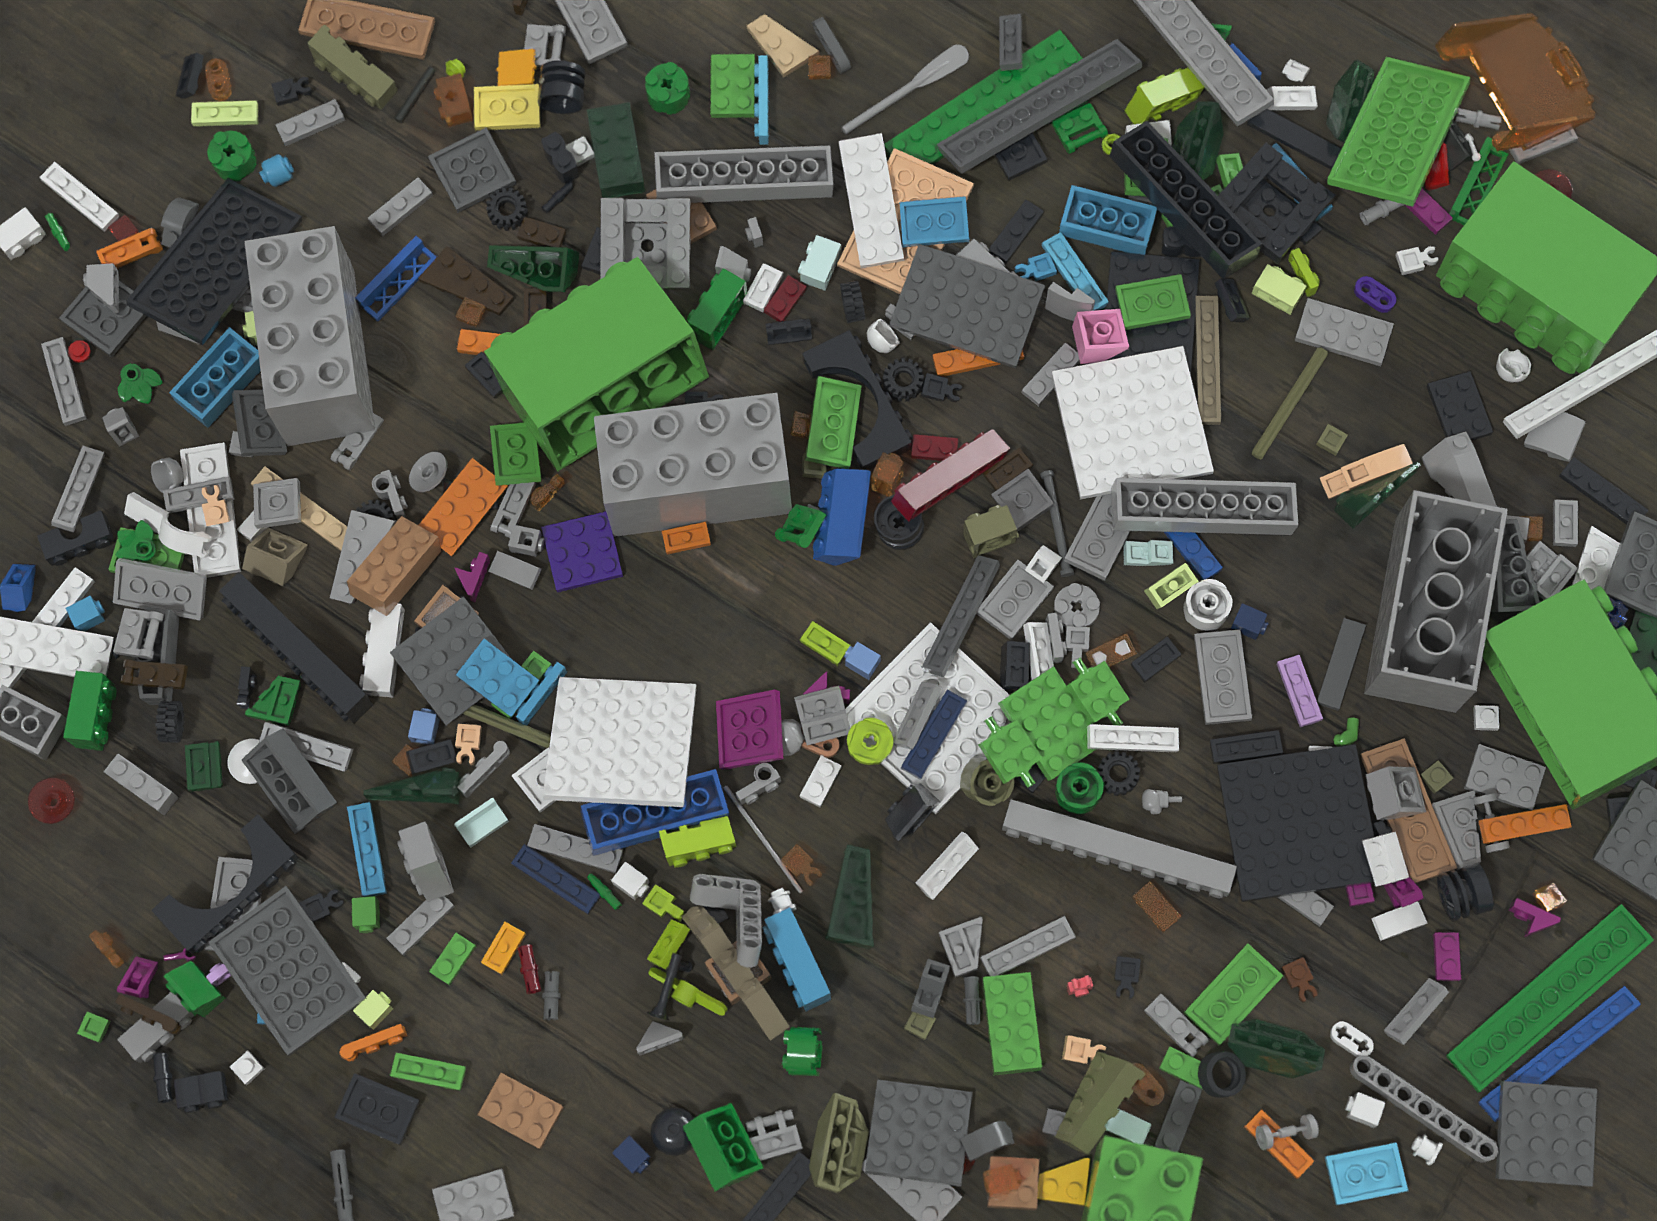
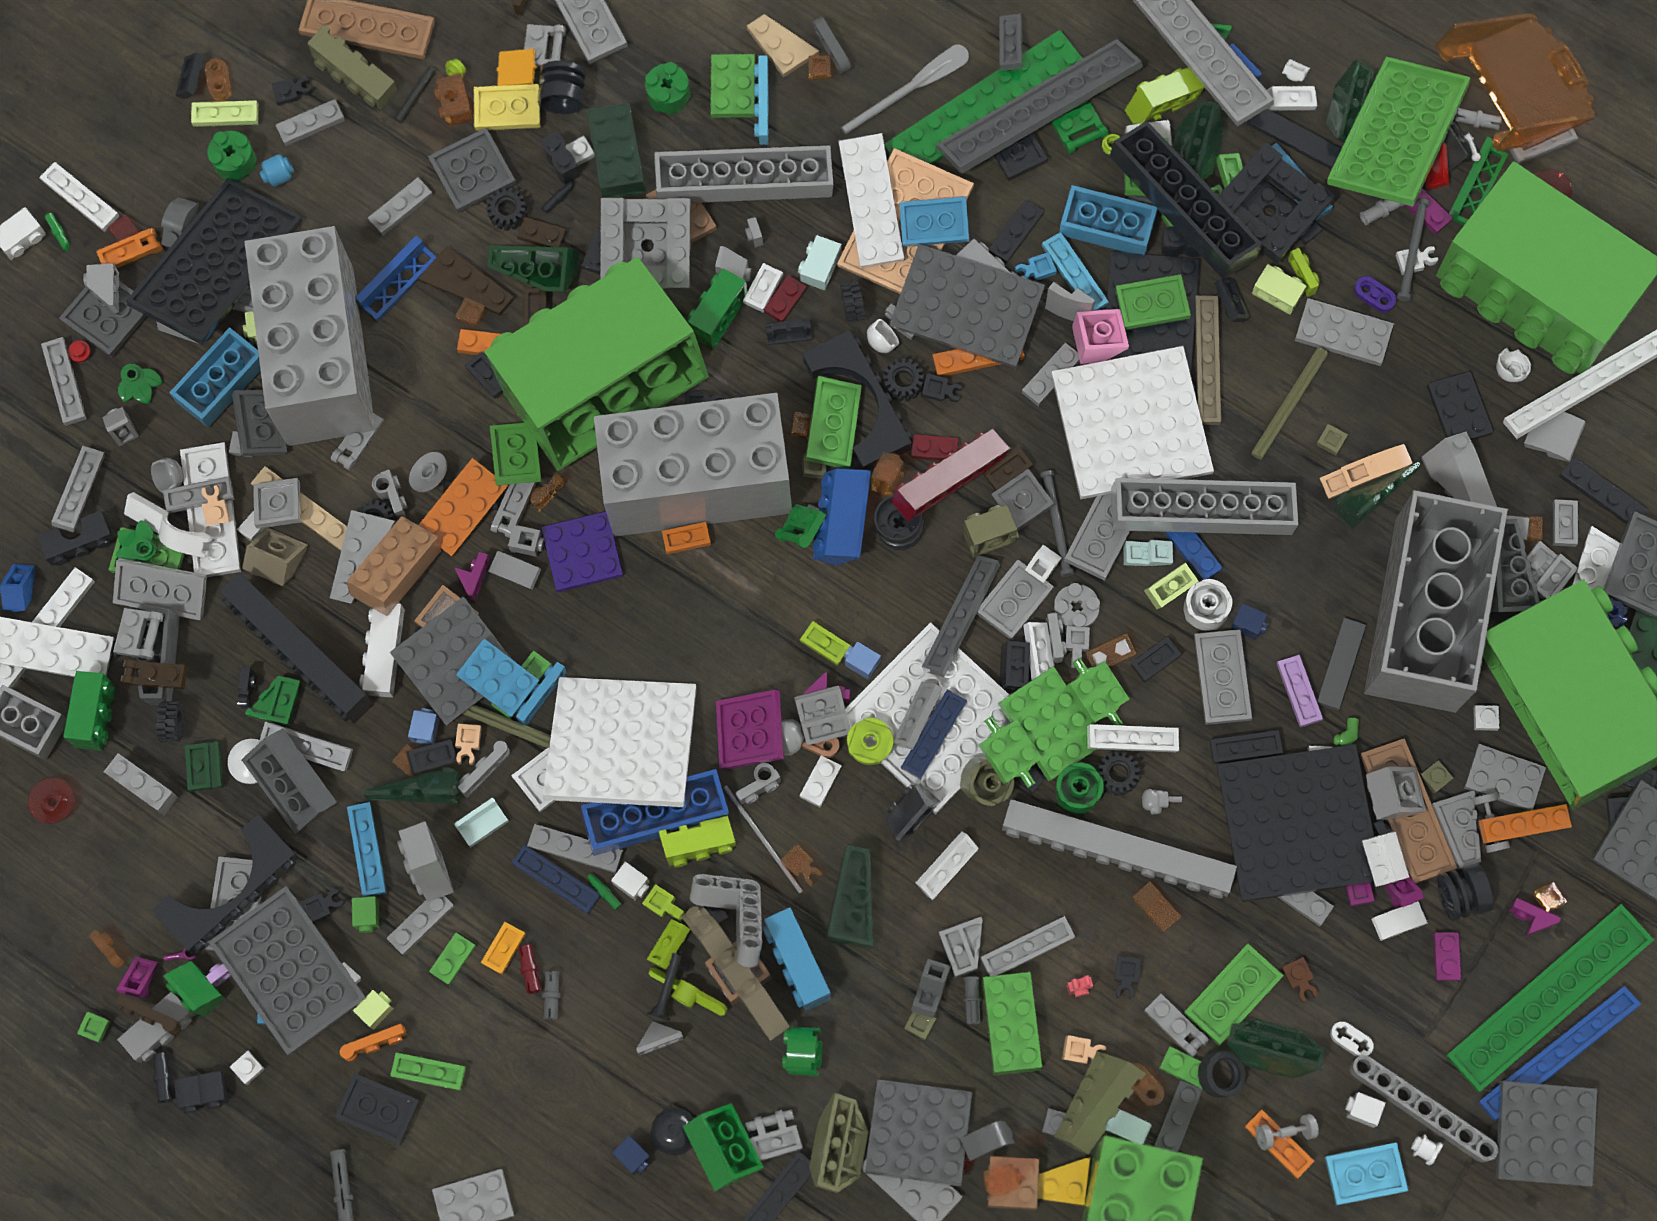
dark azure brick [65,596,105,632] -> none
medium nougat plate [478,1073,564,1149] -> none
white brick [768,888,796,915] -> none
light grey plate [1384,978,1449,1045] -> none
none -> dark grey bar [1397,198,1430,301]

